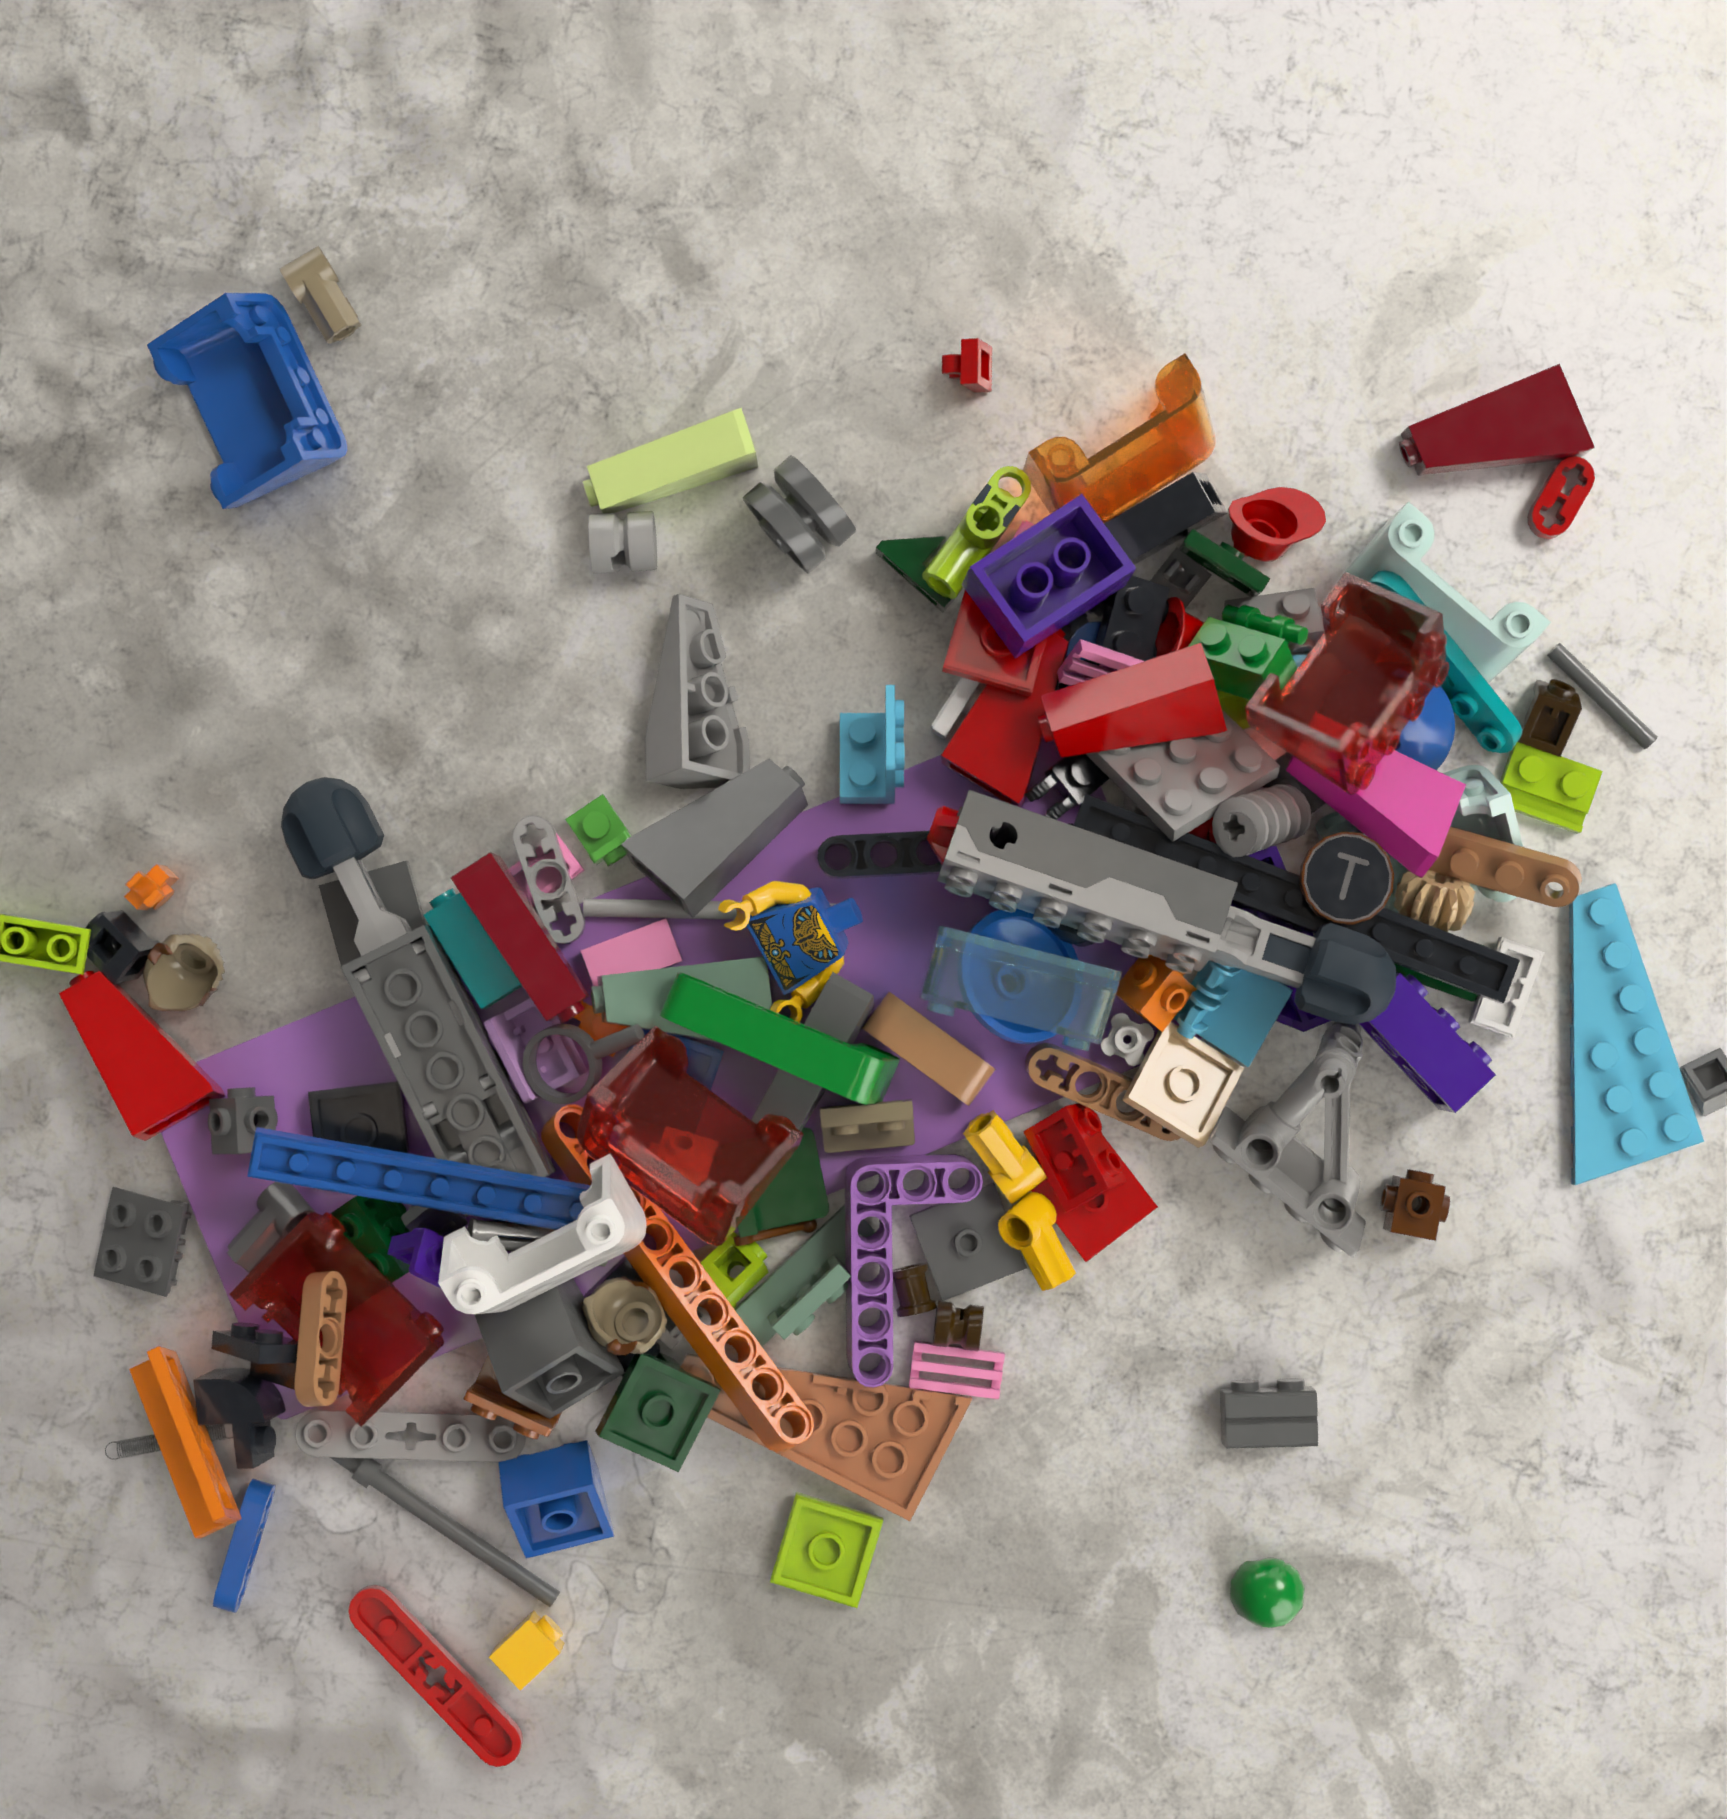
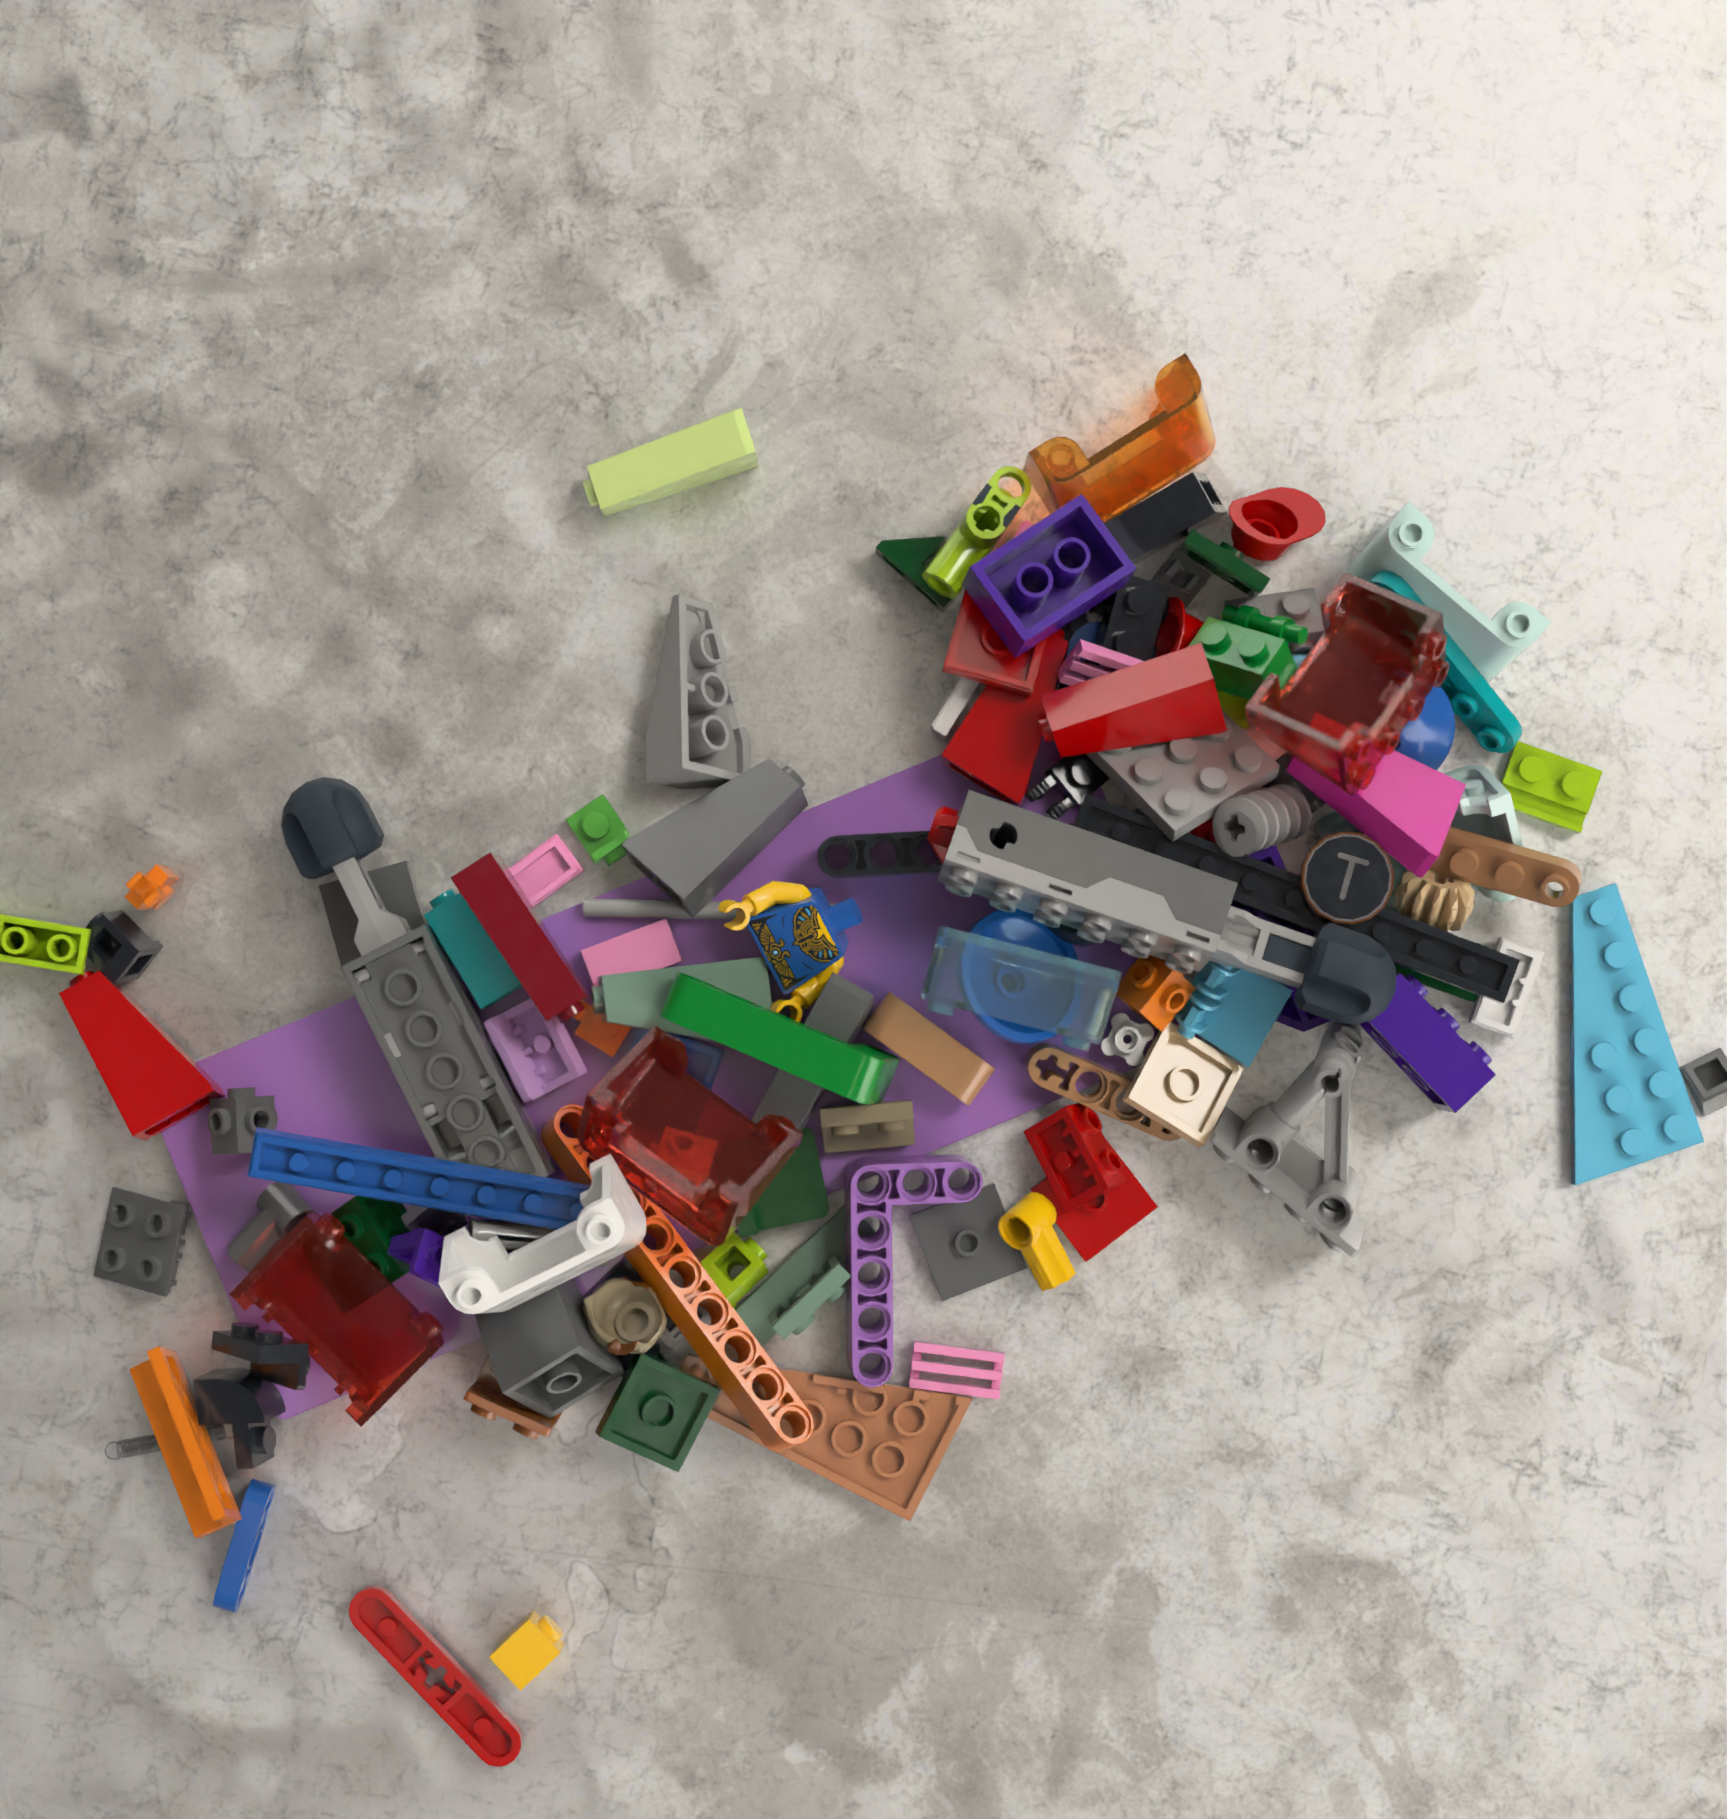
dark tan hair [143,933,225,1011] -> none
blue windscreen [147,293,348,509] -> none
dark tan piece [279,246,362,344] -> none
medium nougat beam [294,1271,347,1407] -> none
light grey piece [295,1410,526,1462] -> none
black plate [308,1081,410,1154] -> none
dark grey bar [329,1457,560,1607] -> none
blue slope [498,1440,614,1559] -> none
light grey beam [513,816,585,944] -> none
dark grey piece [523,1024,645,1104] -> none
light grey wheel [588,511,657,574] -> none
reddish brown hinge [734,1219,817,1246] -> none
dark grey wheel [743,455,856,574] -> none
lime plate [770,1492,884,1608] -> none
medium azure bracket [840,685,905,804] -> none
dark brown bush [893,1263,937,1317] -> none
dark brown wheel [933,1301,984,1351] -> none
red tile [942,338,992,393] -> none
yellow piece [963,1110,1047,1204] -> none
dark grey brick [1220,1378,1318,1449] -> none
green hair [1230,1557,1305,1628] -> none
reddish brown brick [1380,1169,1450,1241] -> none
dark red slope [1399,364,1595,476] -> none
dark brown bracket [1518,679,1582,757] -> none
red beam [1527,456,1595,539] -> none
dark grey bar [1547,643,1658,750] -> none

